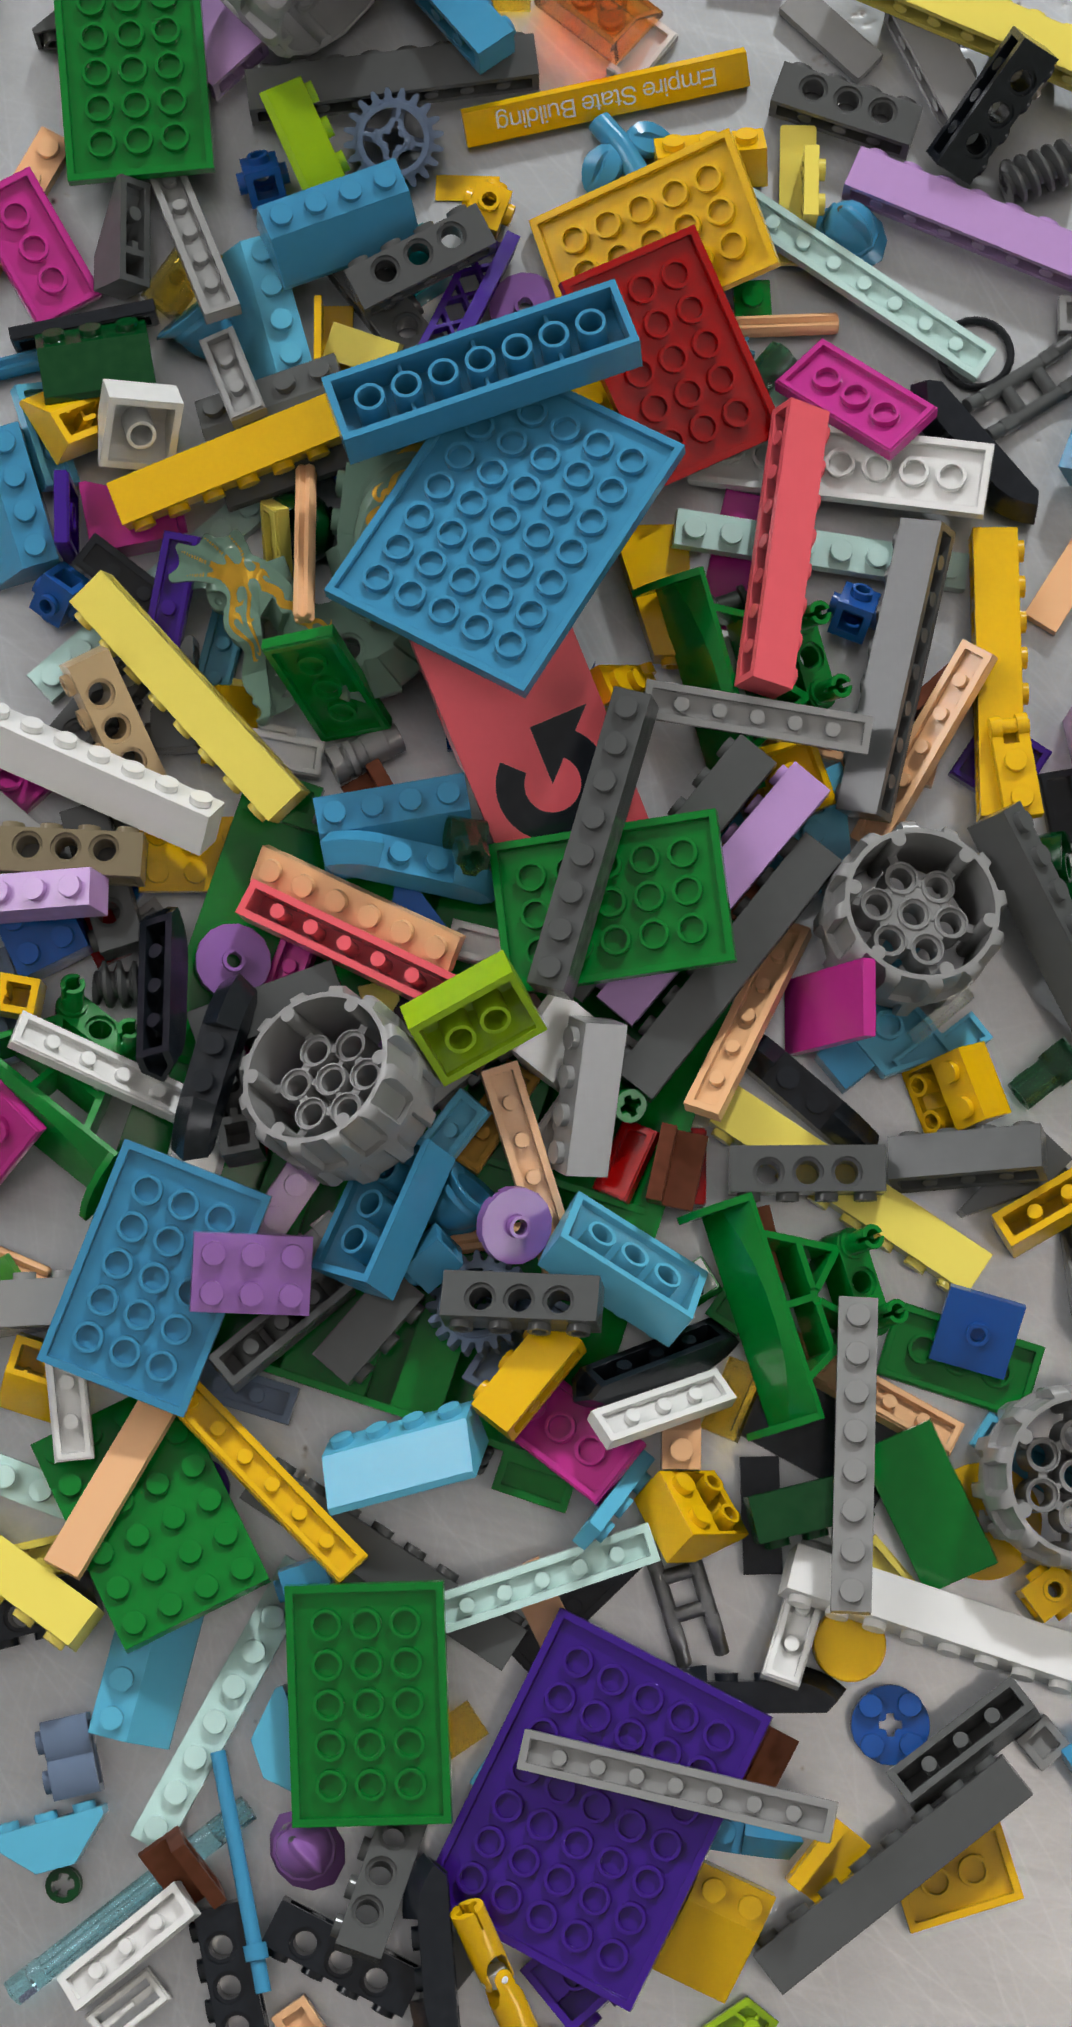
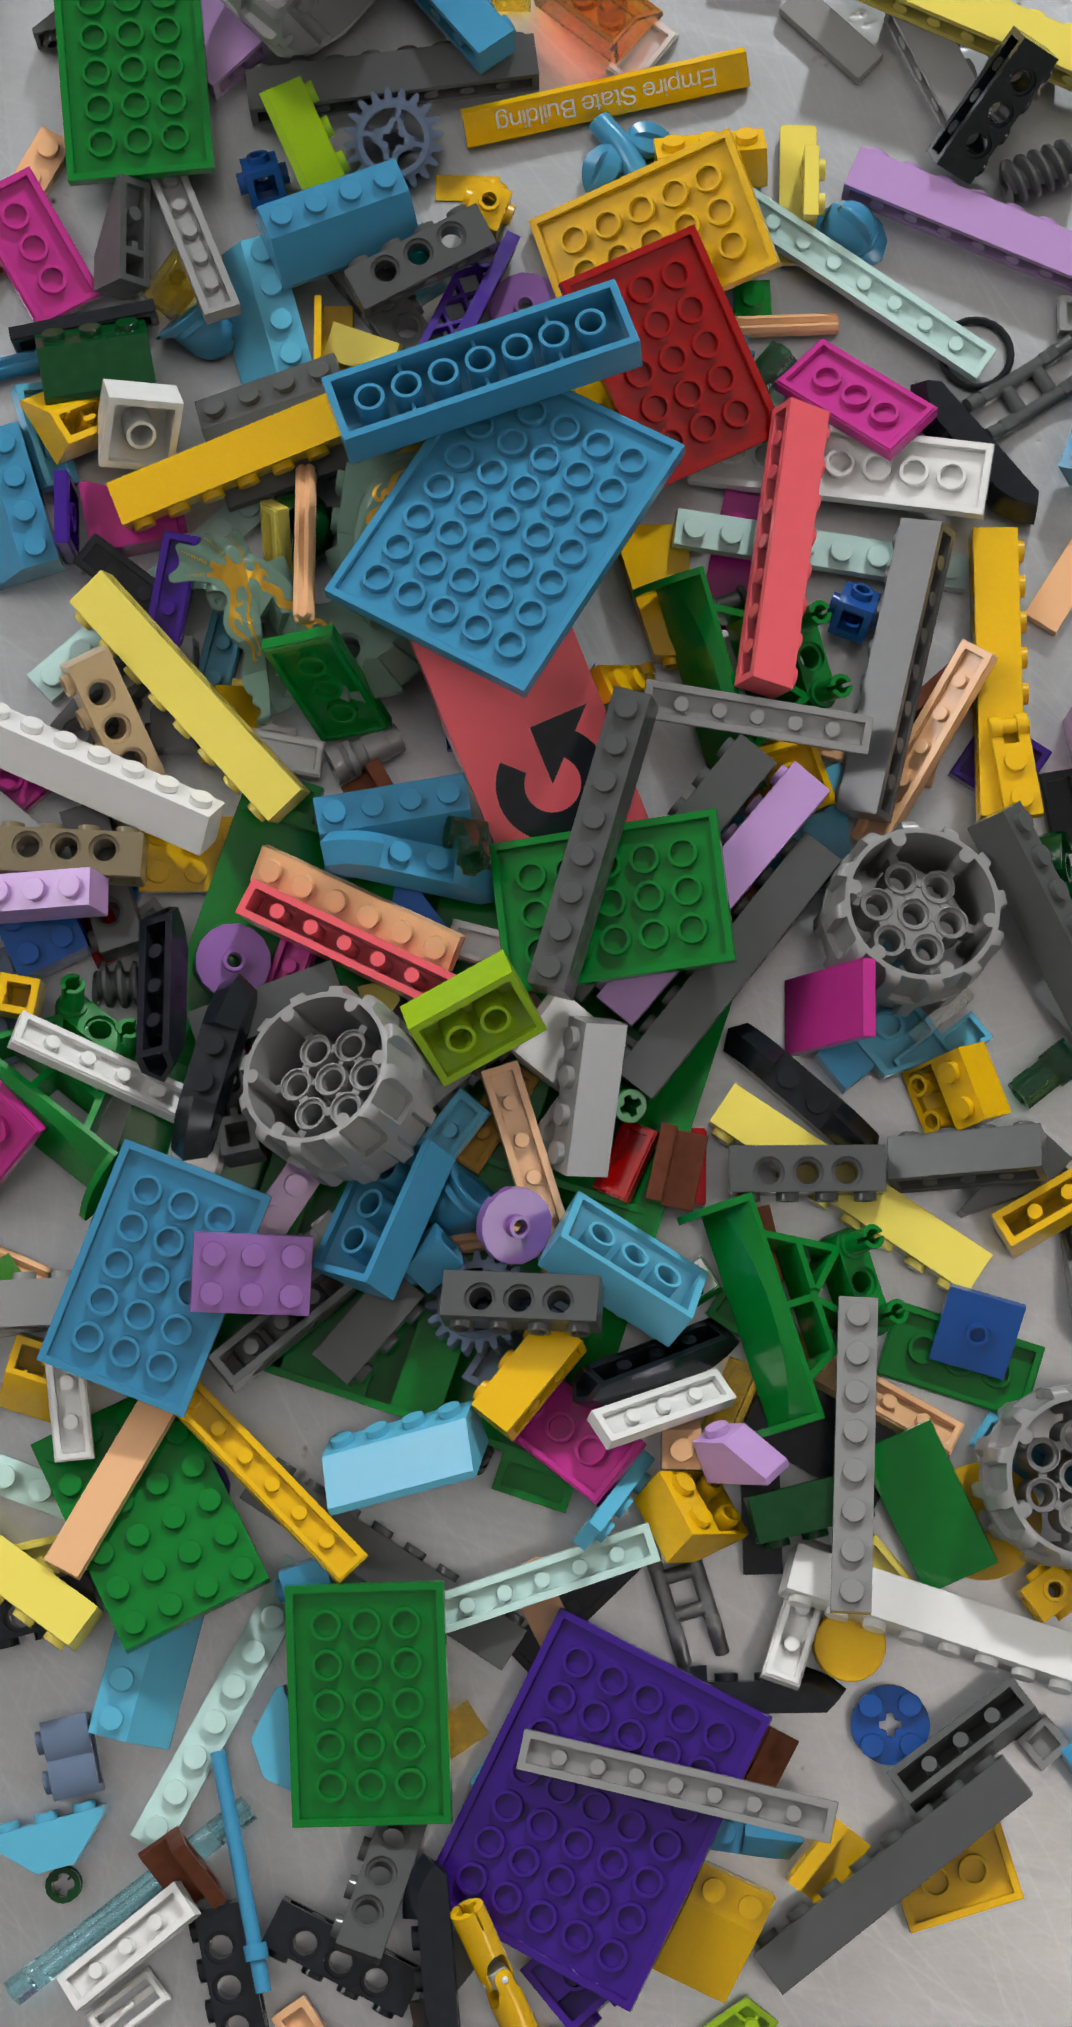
blue brick [29,561,90,629] -> none
light grey tile [199,326,269,429] -> none
sand blue plate [199,1360,300,1426] -> none
medium lavender piece [270,1811,345,1891] -> none
light nougat plate [683,923,812,1122] -> none
dark grey brick [768,61,923,160] -> none
none -> lavender slope [693,1420,790,1486]

